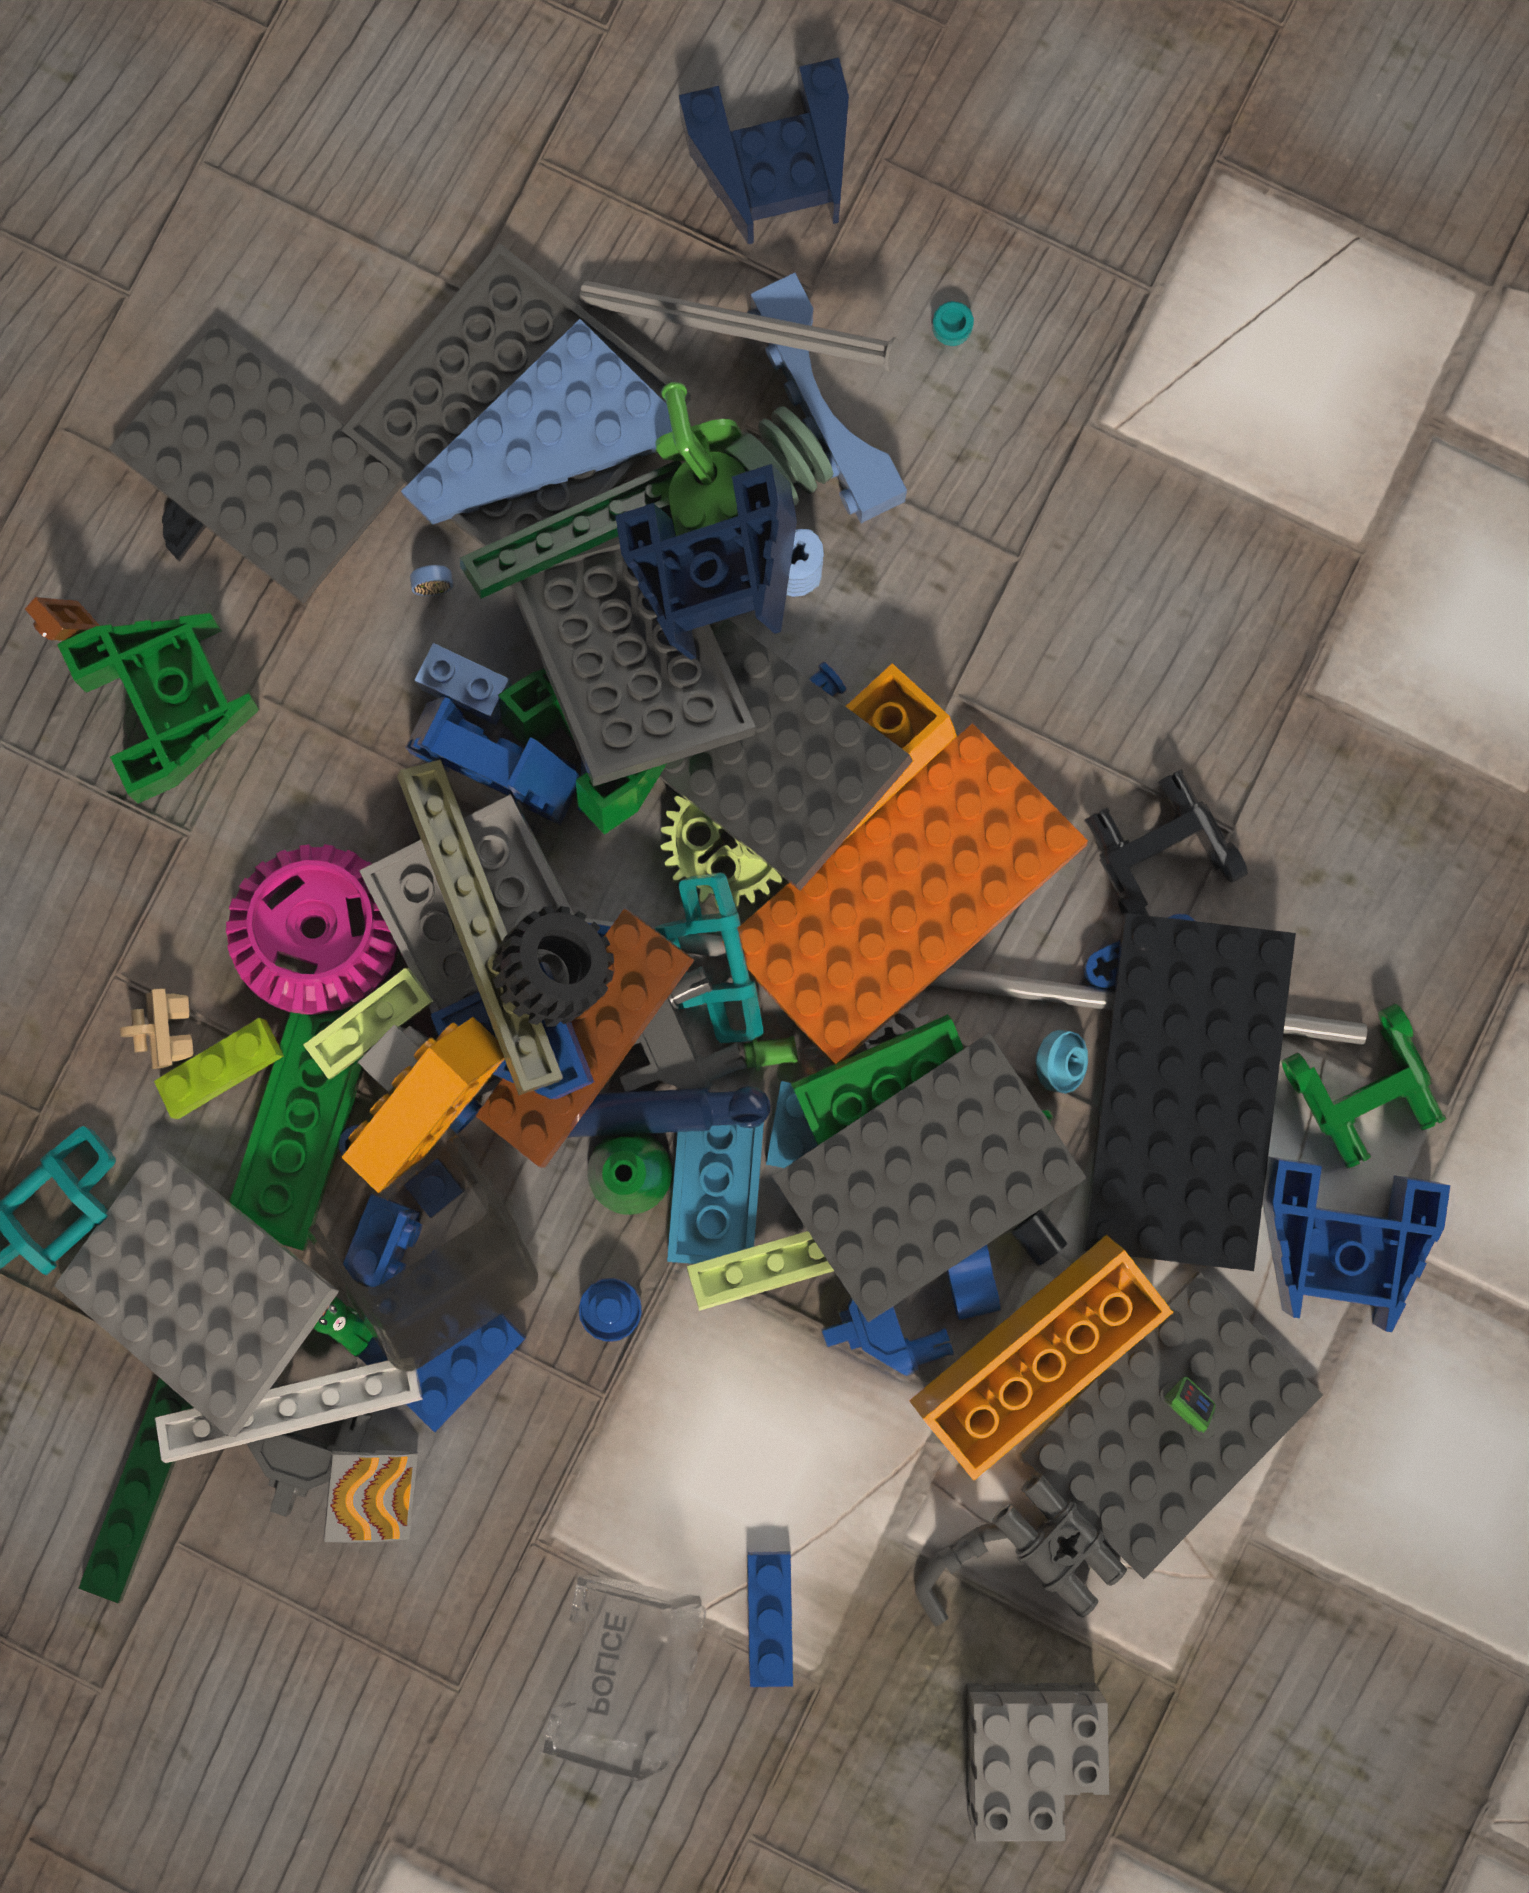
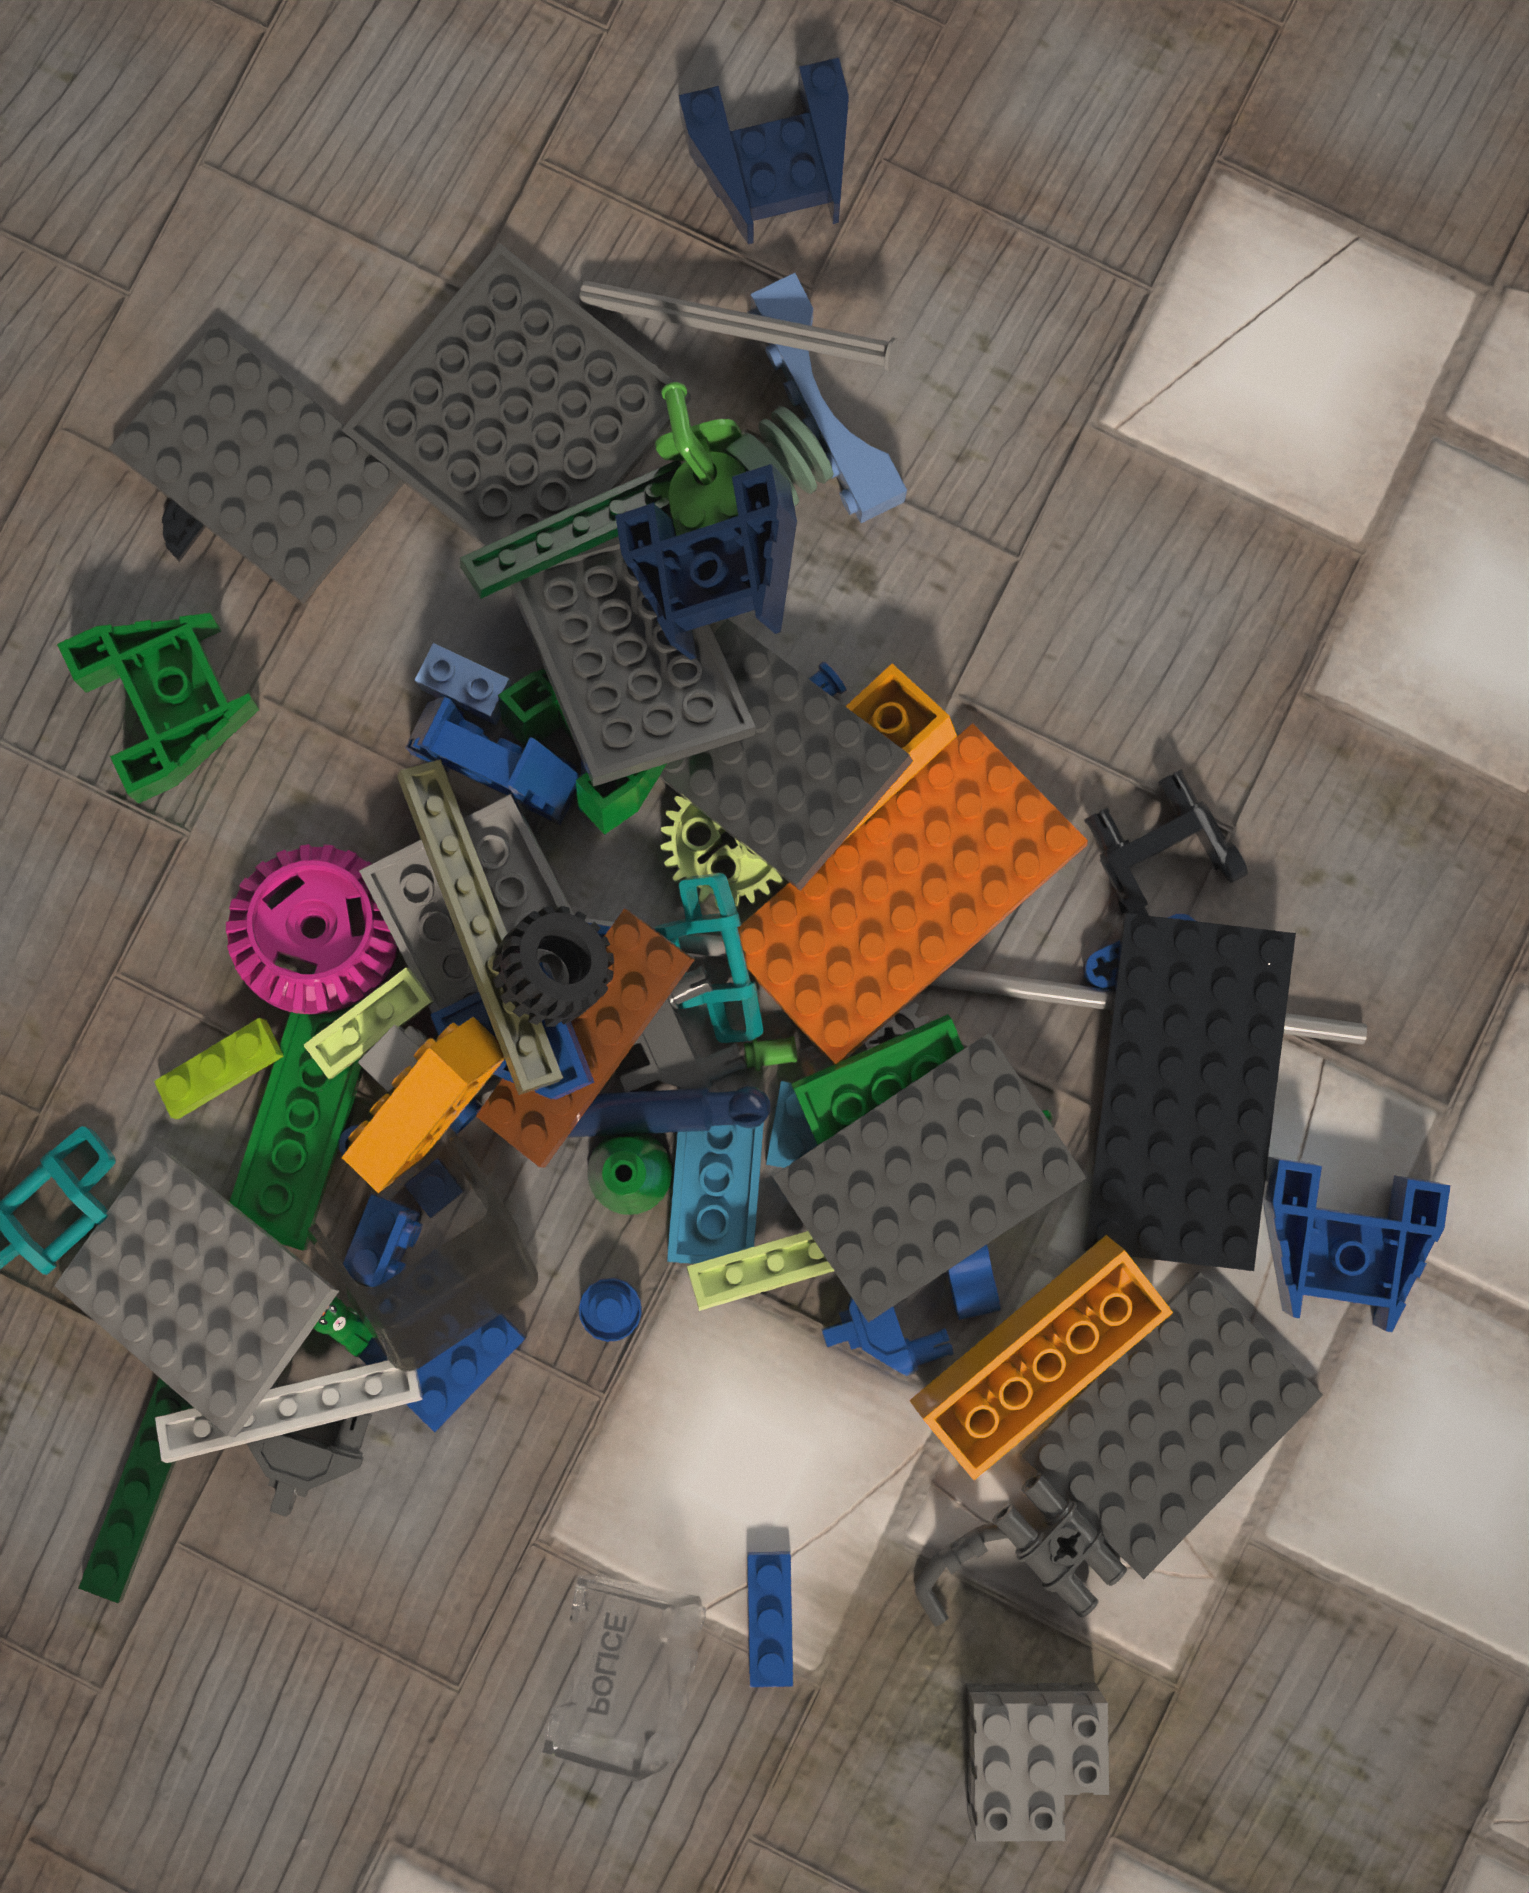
dark orange plate [25,597,100,641] -> none
tan hips [120,989,193,1069] -> none
slope [323,1450,418,1543] -> none
medium blue wing [401,319,672,525] -> none
medium blue tile [410,565,453,596] -> none
light blue piece [786,529,824,597] -> none
teal tile [932,301,974,346] -> none
black beam [1011,1209,1068,1266] -> none
medium azure plate [1035,1030,1088,1094] -> none
slope [1164,1376,1216,1433] -> none
green connector [1281,1003,1447,1169] -> none

